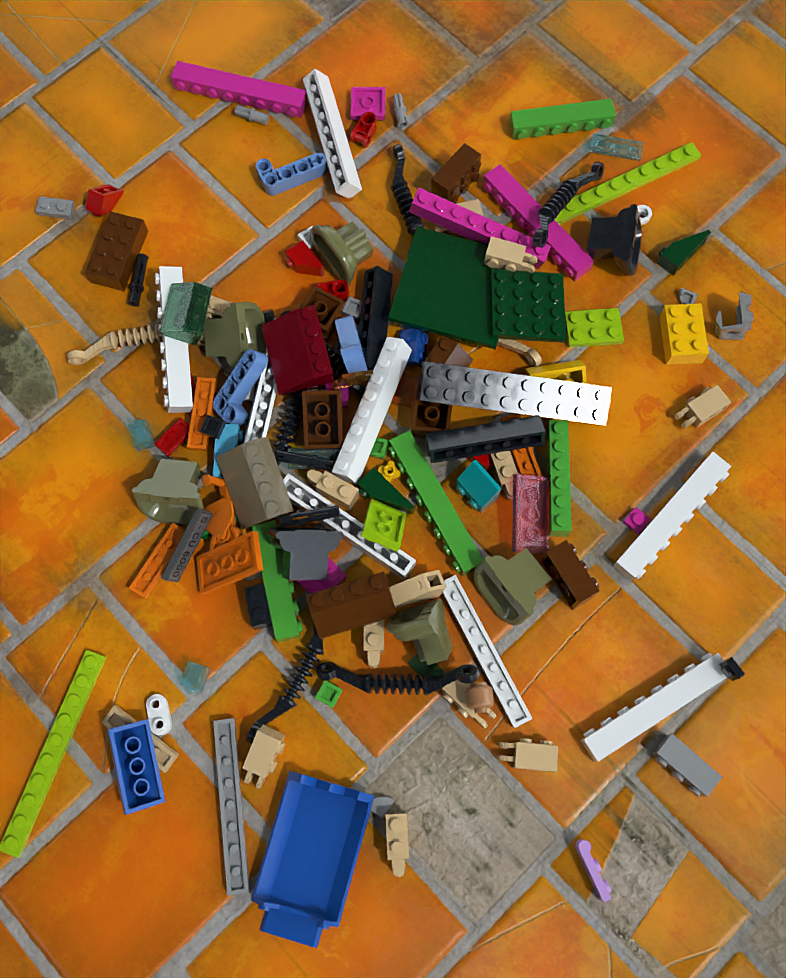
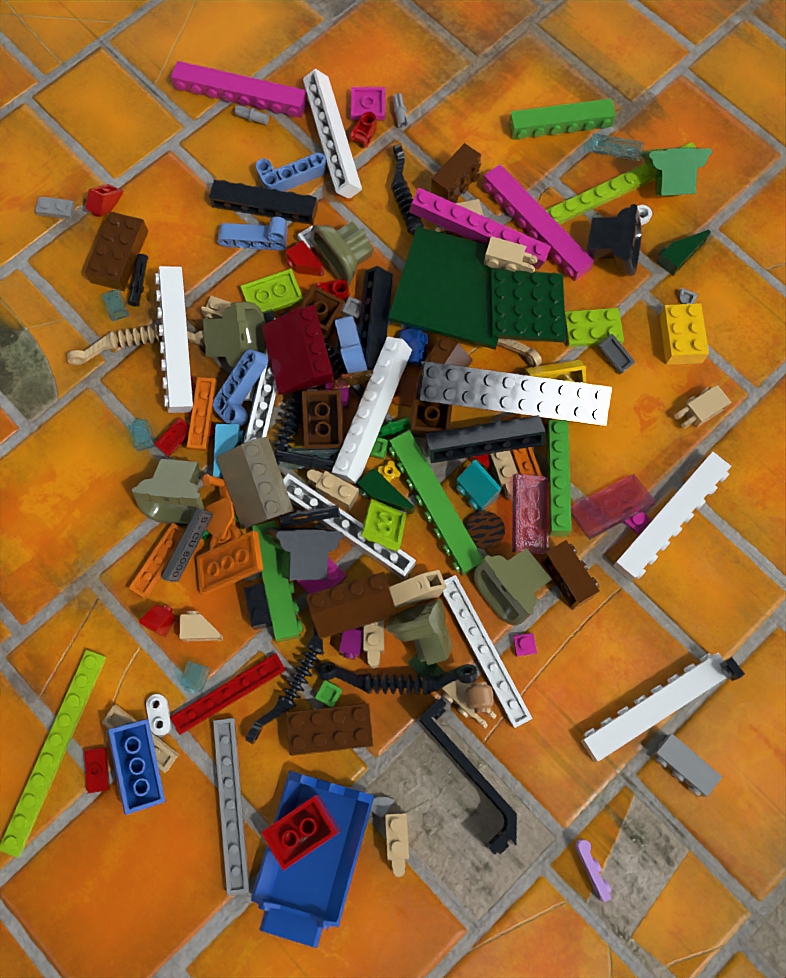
clear green slope [159,282,212,346] -> none
black plate [200,415,226,440] -> none
tan hinge [242,725,286,789] -> none
tan hinge [498,738,558,772] -> none
black piece [533,162,604,248] -> none
light grey piece [714,291,753,340] -> none
none -> red plate [84,748,110,794]
none -> clear light blue brick [102,289,130,321]
none -> red slope [138,604,177,637]
none -> red tile [170,653,287,735]
none -> tan slope [180,611,223,642]
none -> black brick [209,180,318,225]
none -> medium blue beam [218,217,288,251]
none -> lime plate [241,269,304,312]
none -> red slope [261,795,341,871]
none -> reddish brown brick [286,703,374,756]
none -> magenta brick [339,629,364,660]
none -> green pin [377,417,411,438]
none -> black panel [419,698,517,855]
none -> reddish brown tile [466,511,505,550]
none -> dark pink plate [513,633,537,657]
none -> clear pink tile [571,474,656,540]
none -> dark grey tile [597,334,635,374]
none -> green piece [641,147,712,196]

